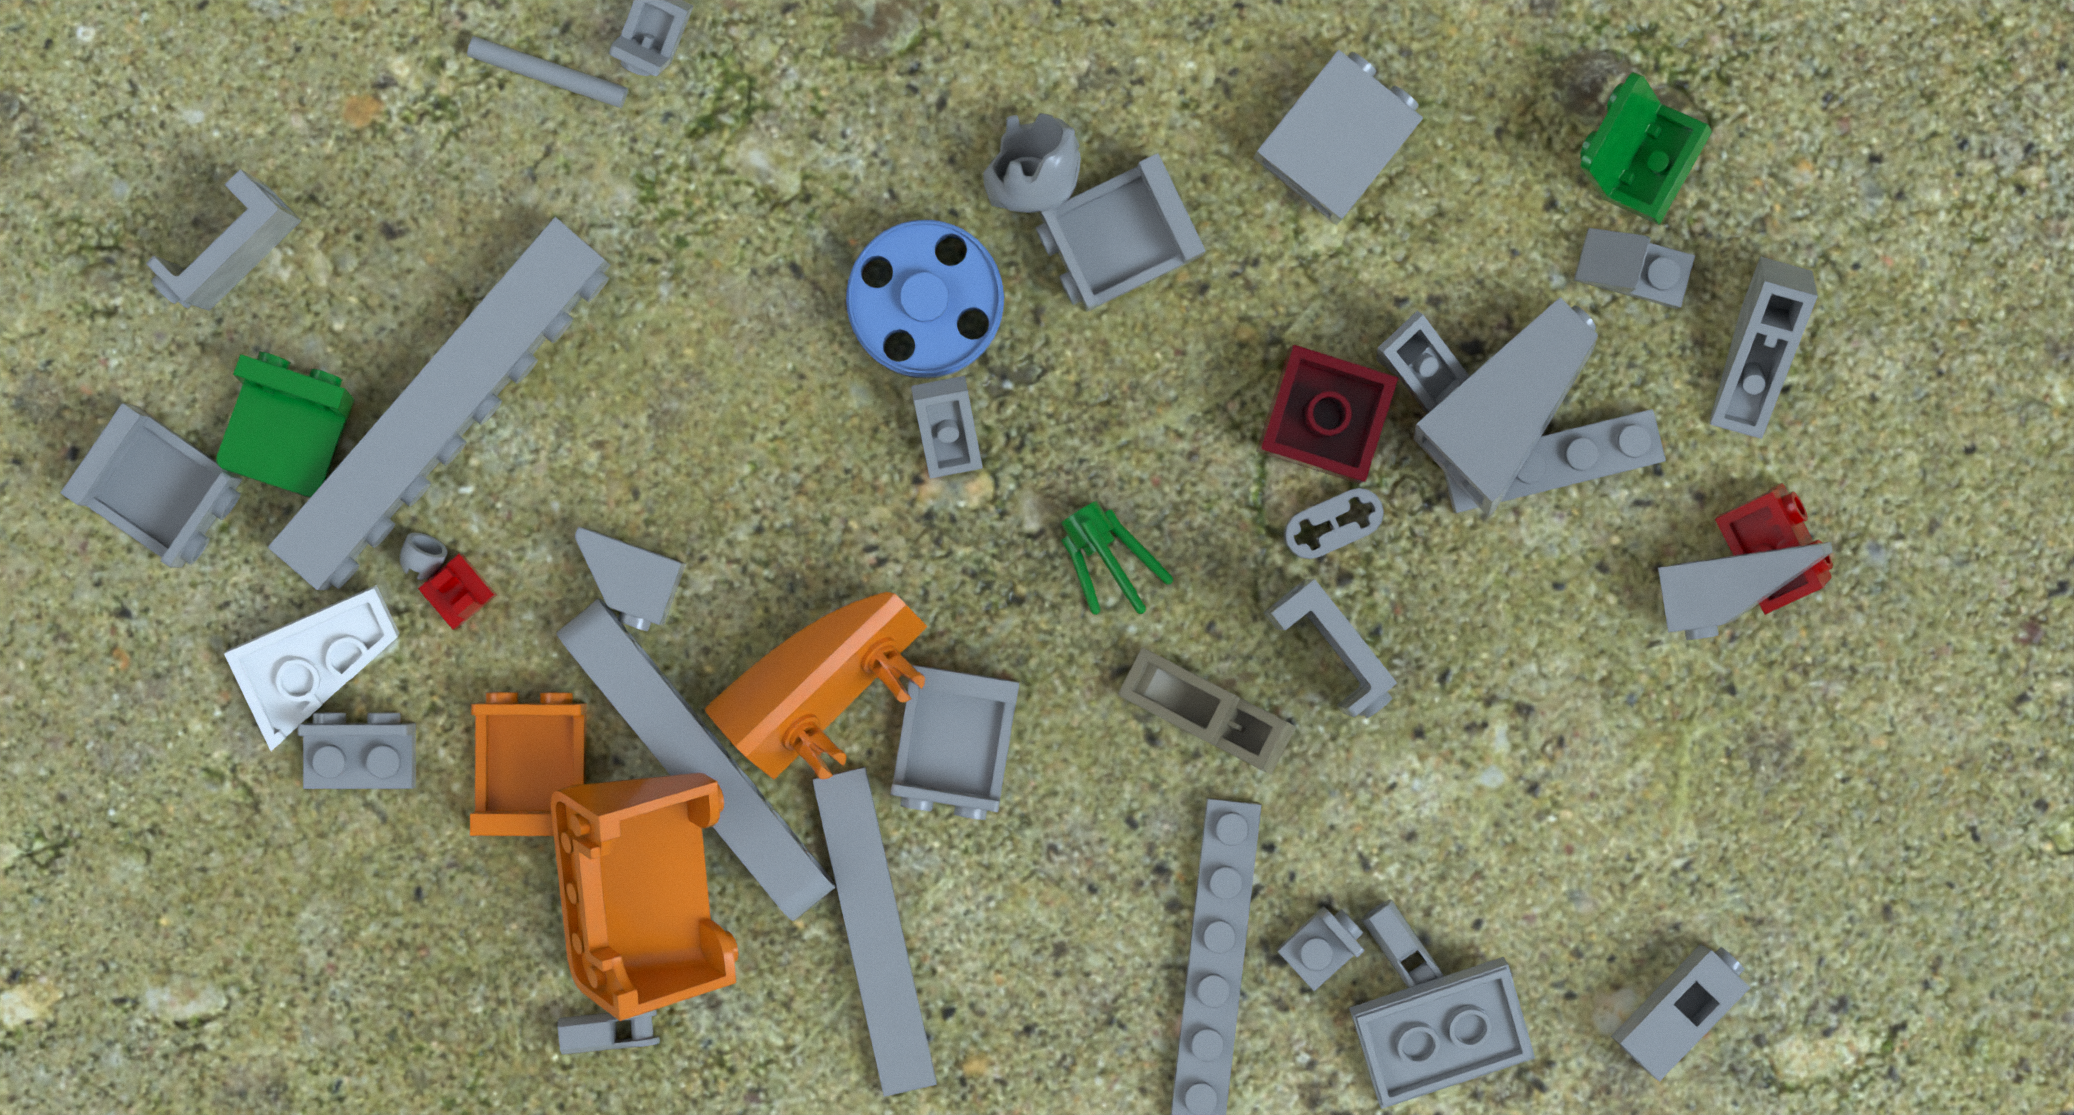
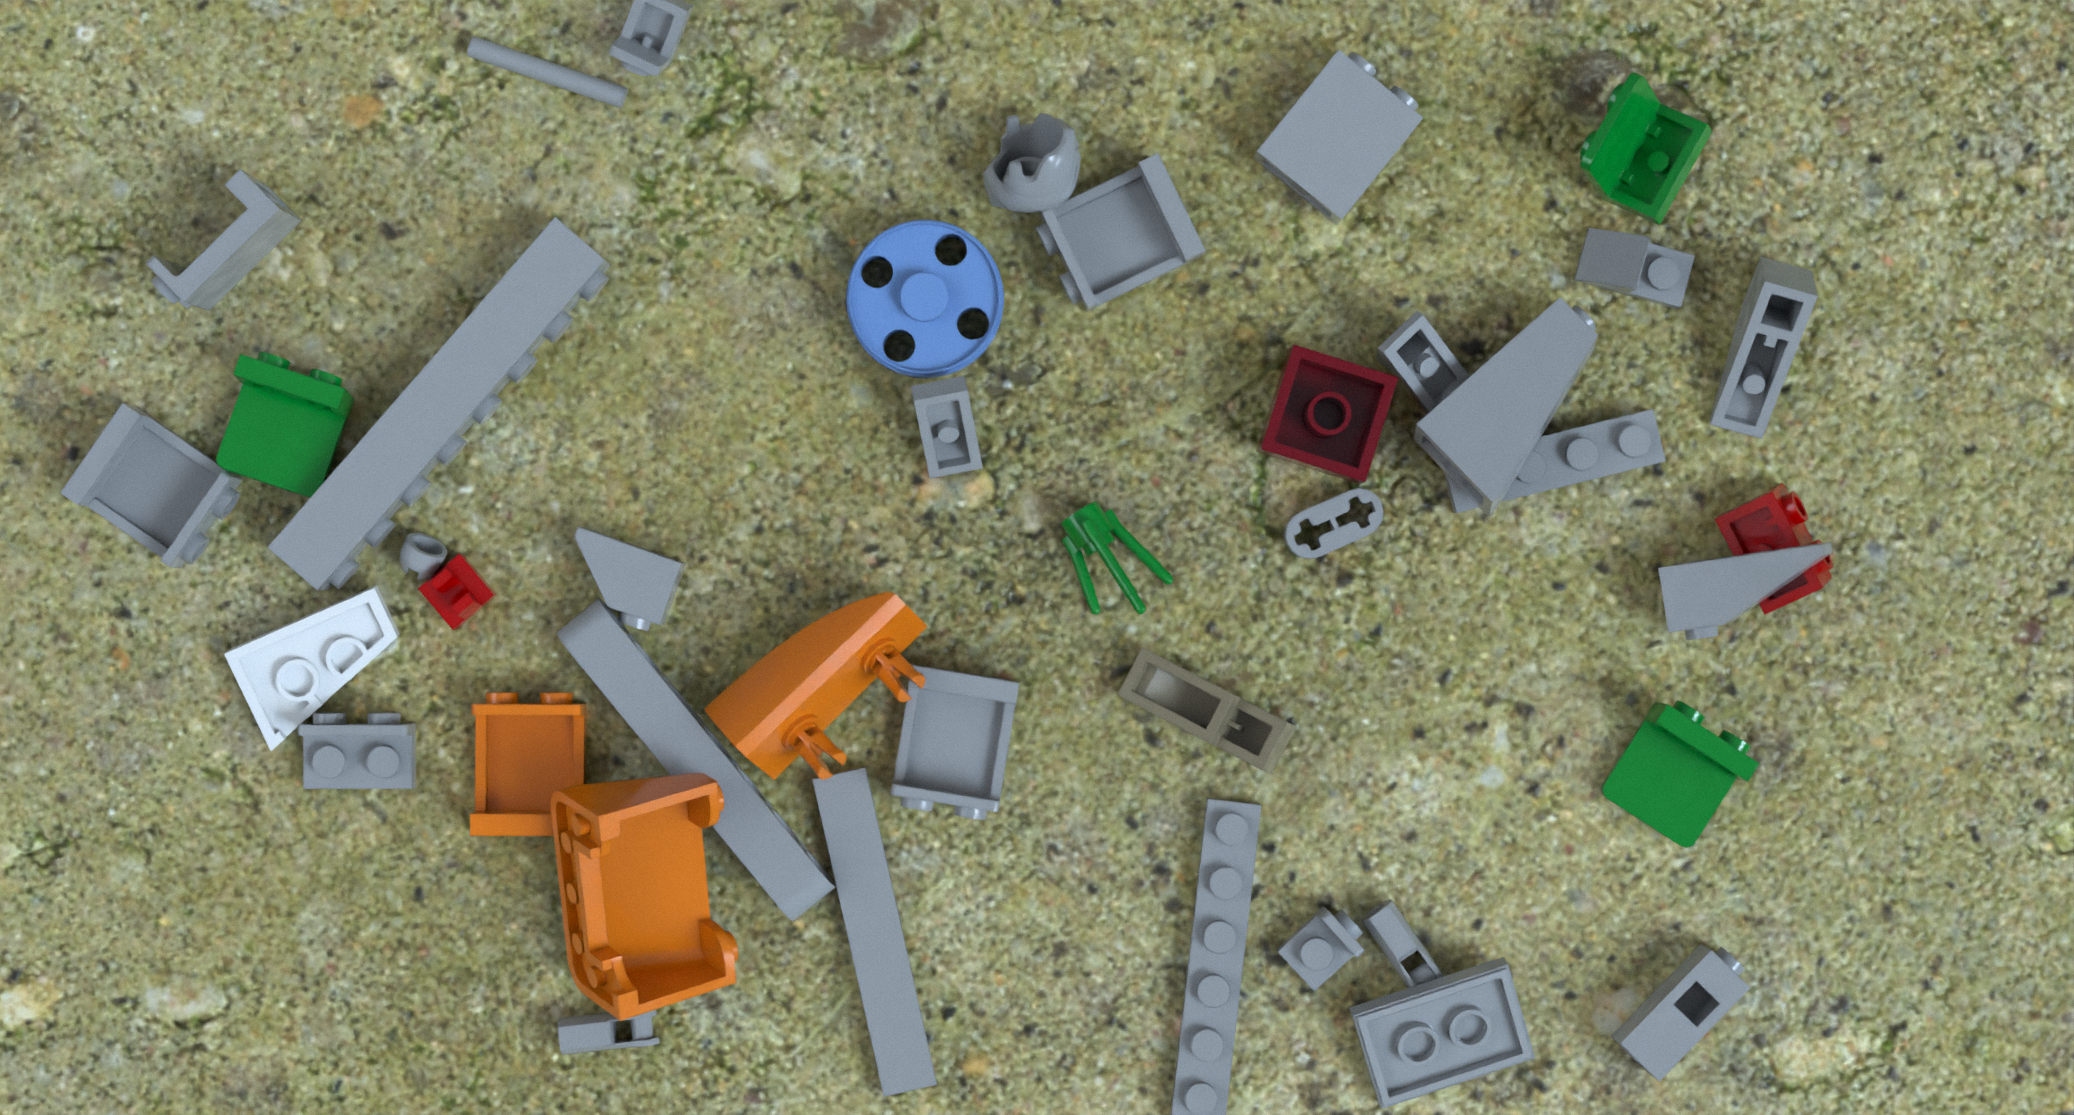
light grey panel [1263,579,1397,718] -> none
none -> green bracket [1601,700,1760,848]

